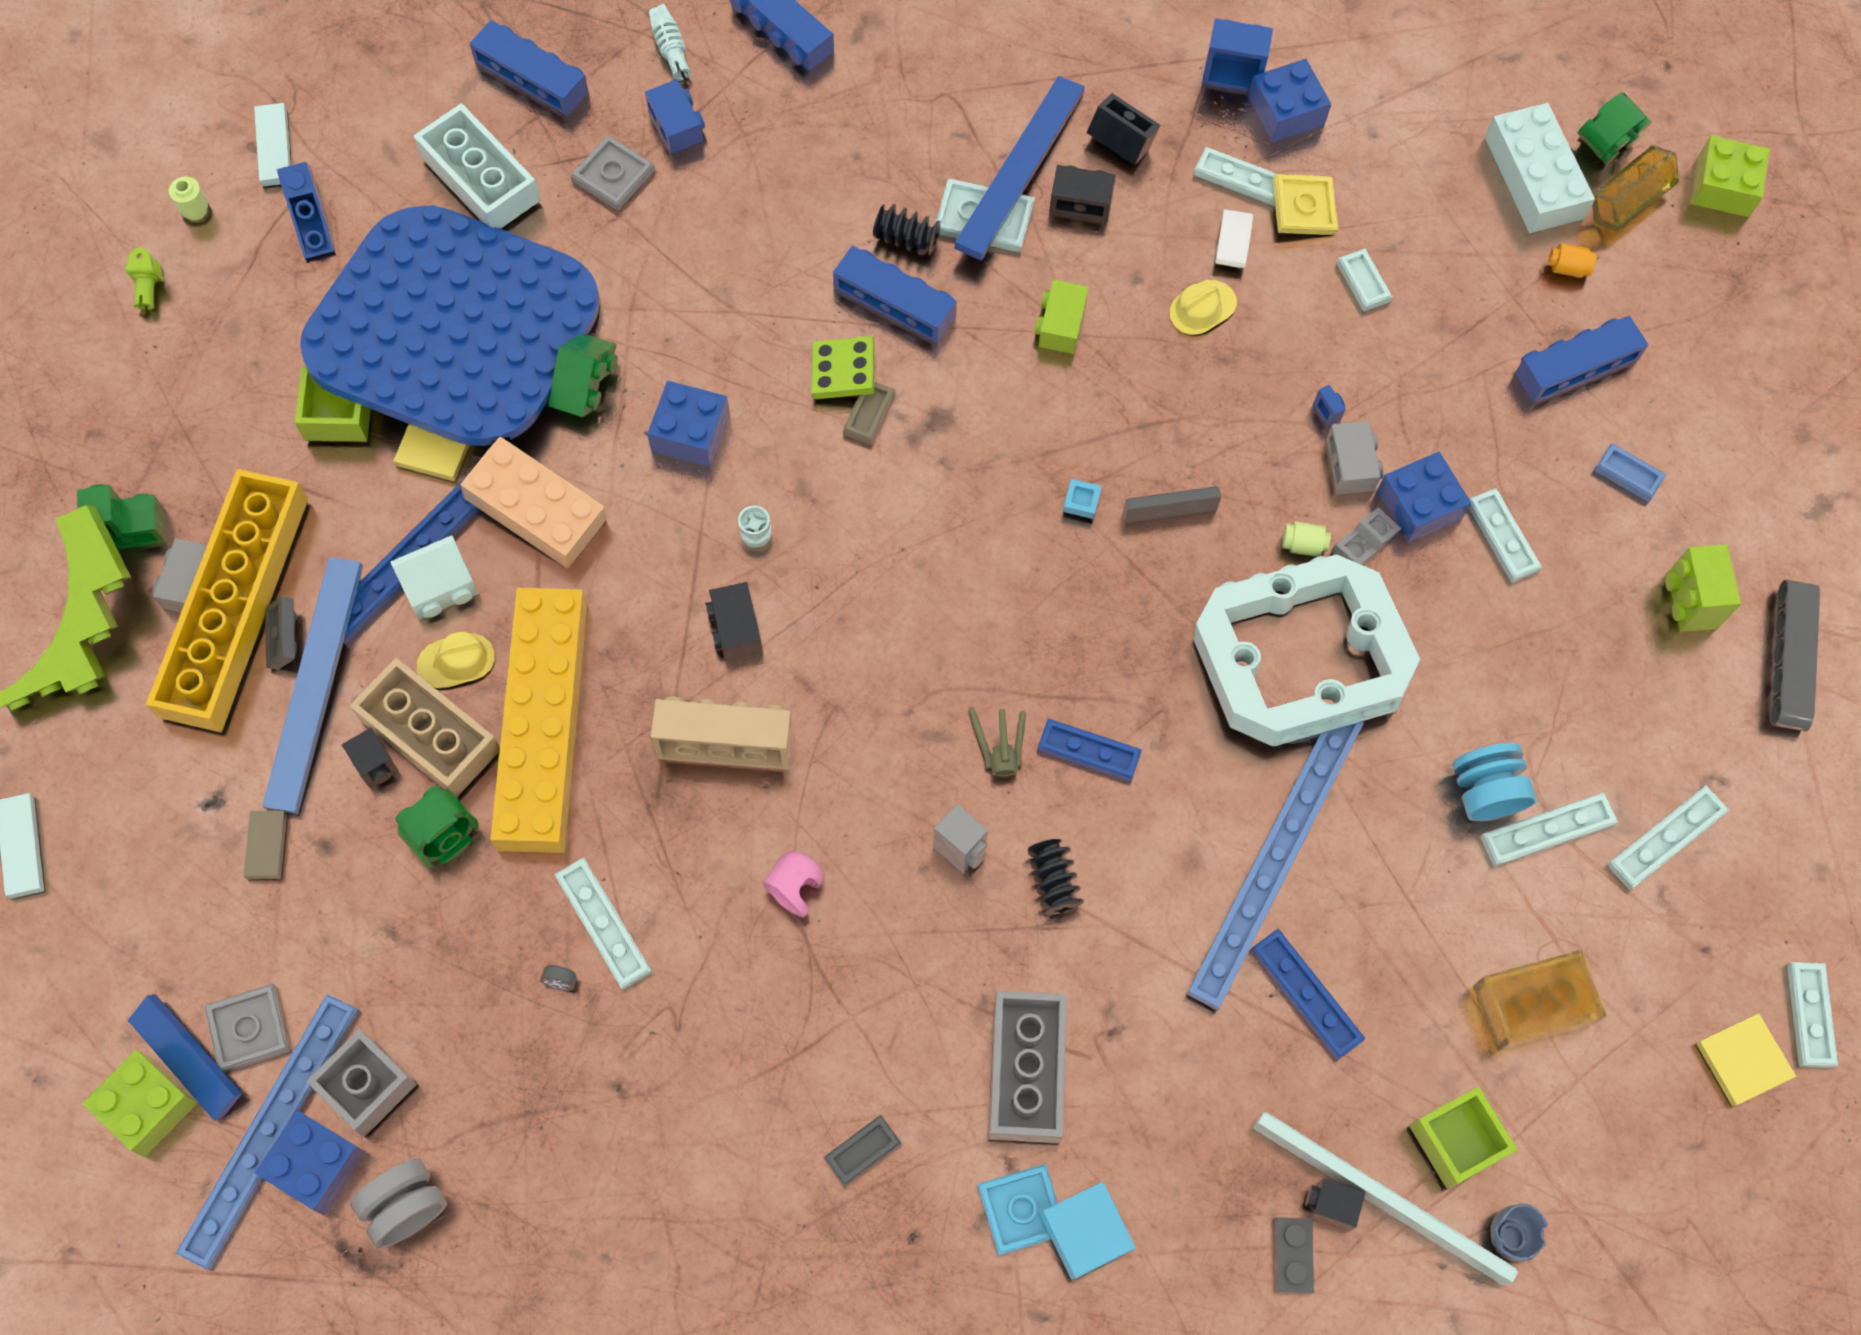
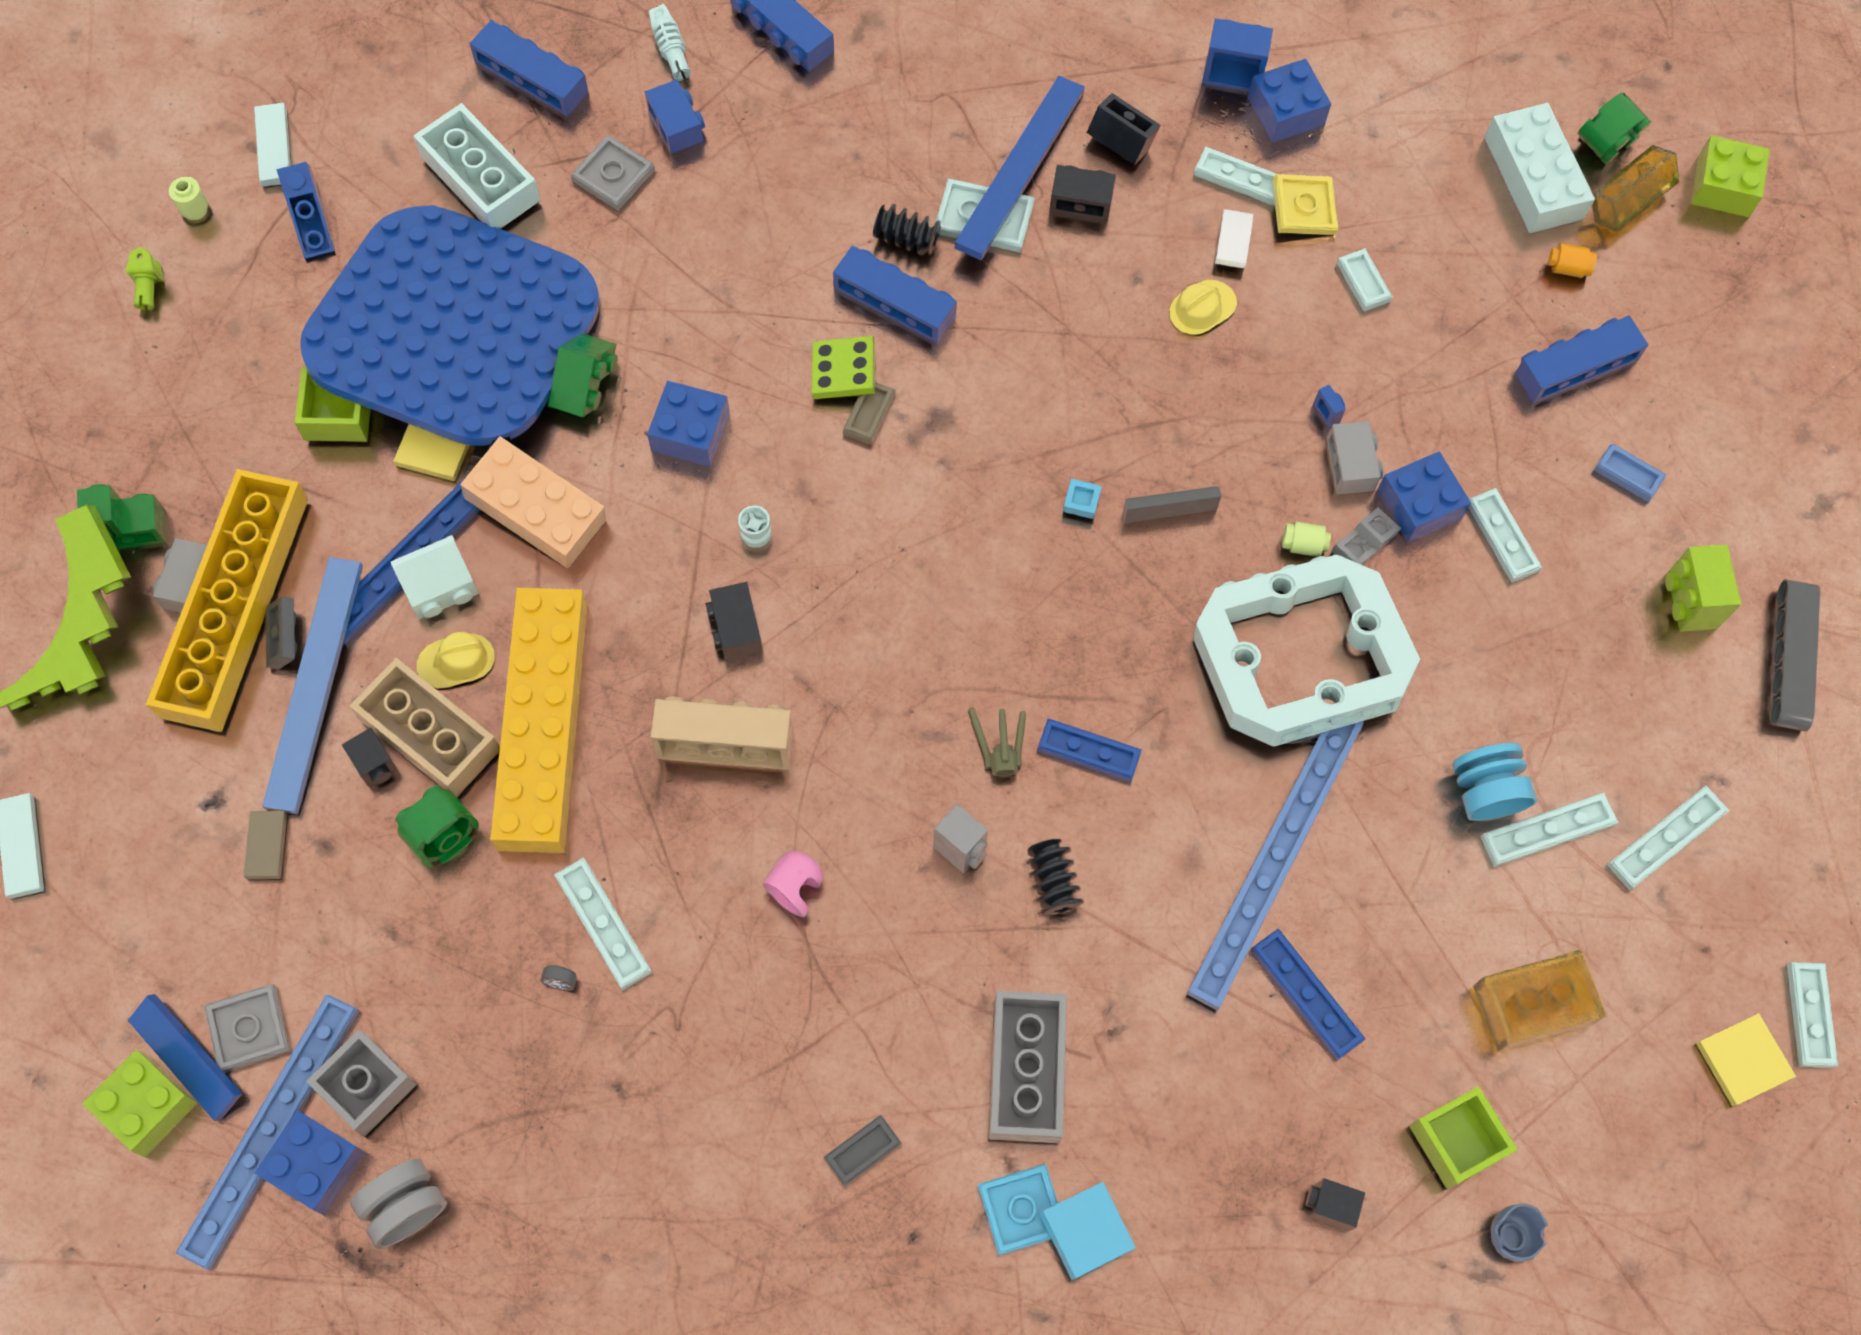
lime brick [1034,279,1089,354] -> none
light aqua tile [1253,1112,1518,1285] -> none
dark grey plate [1274,1217,1314,1294] -> none

